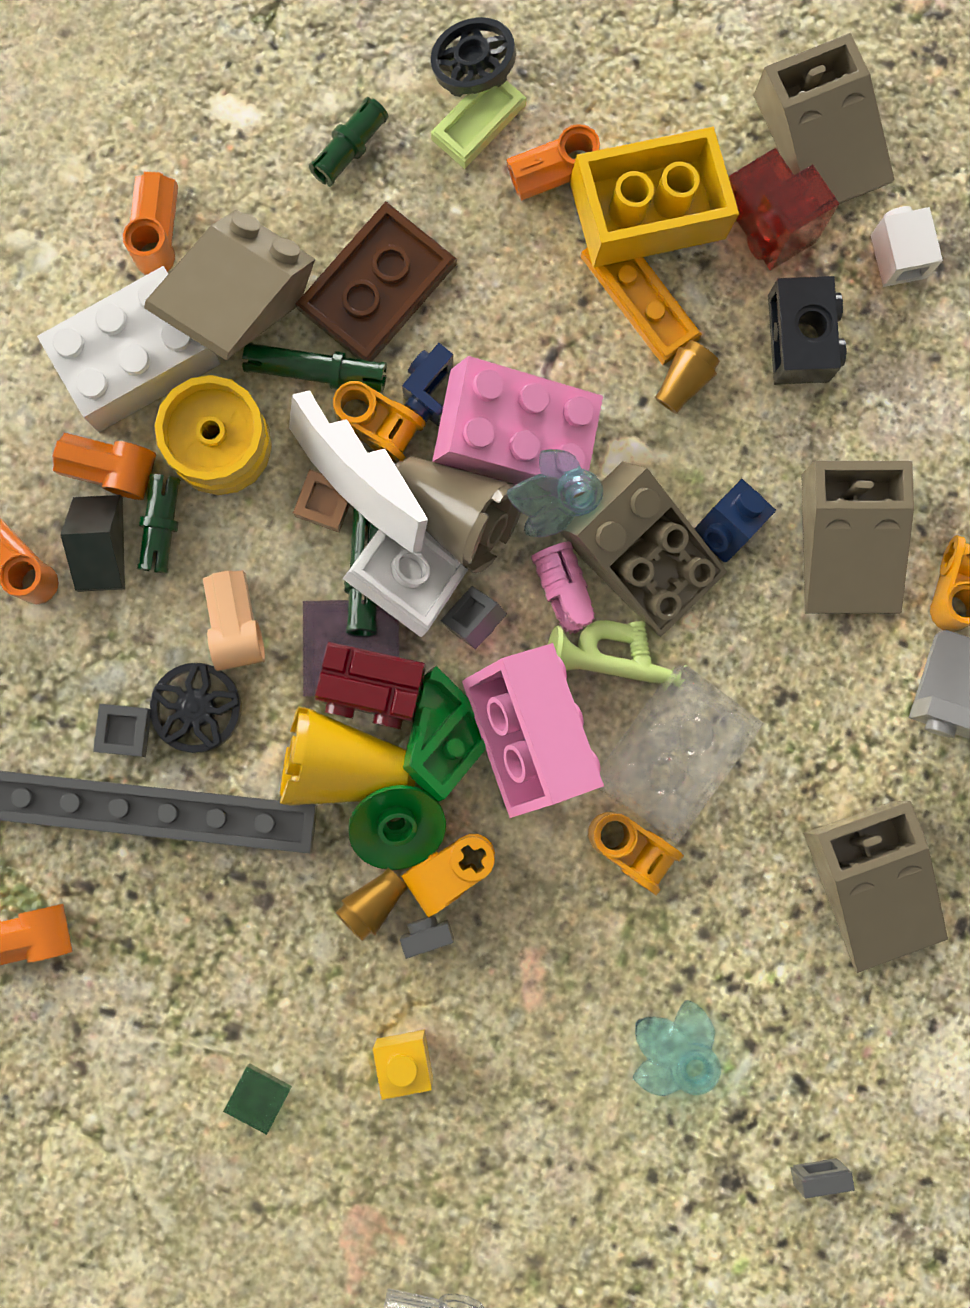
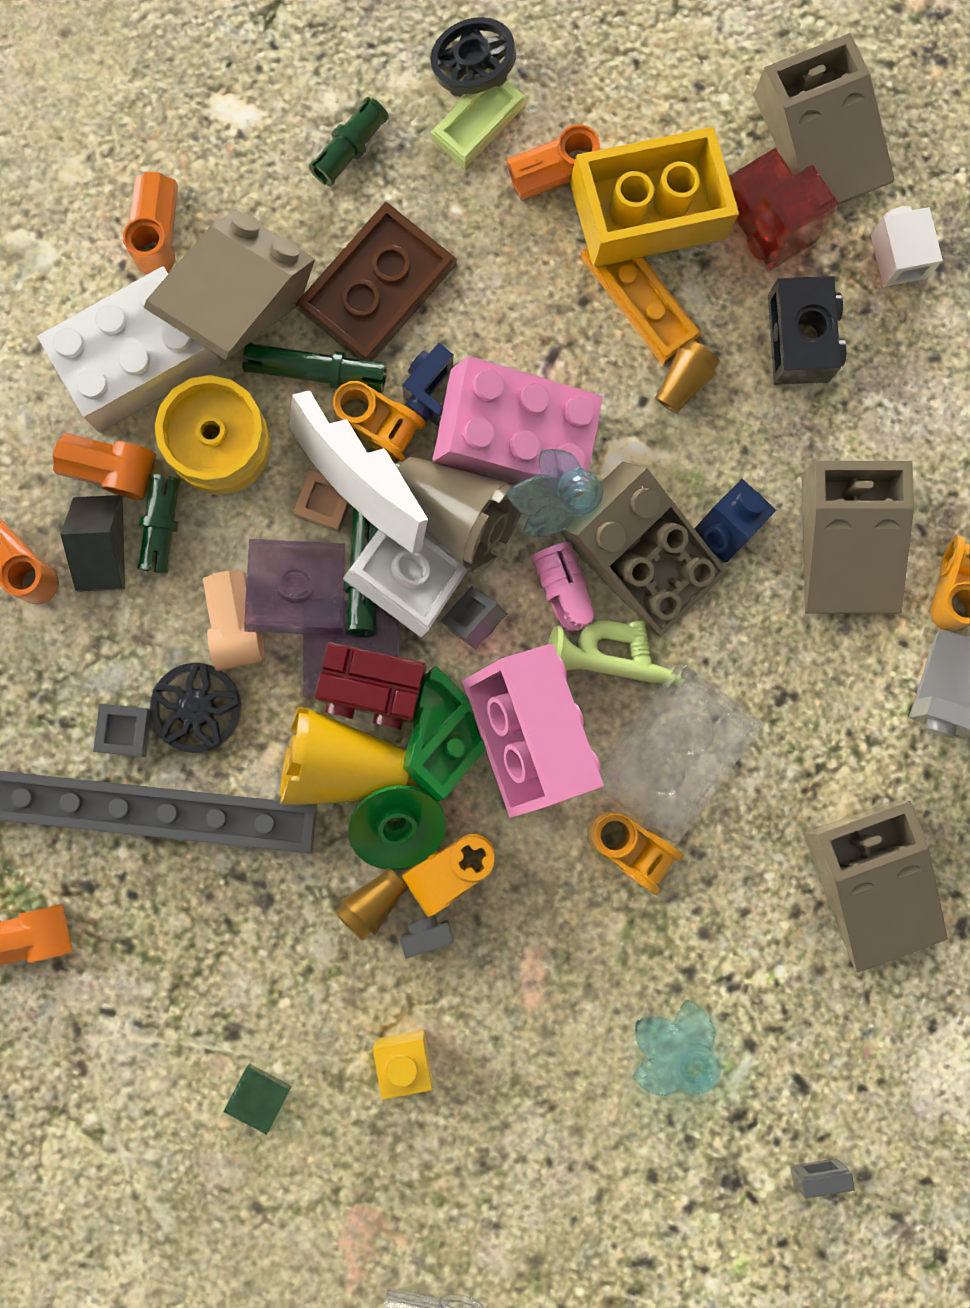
none -> tile [244,539,345,636]

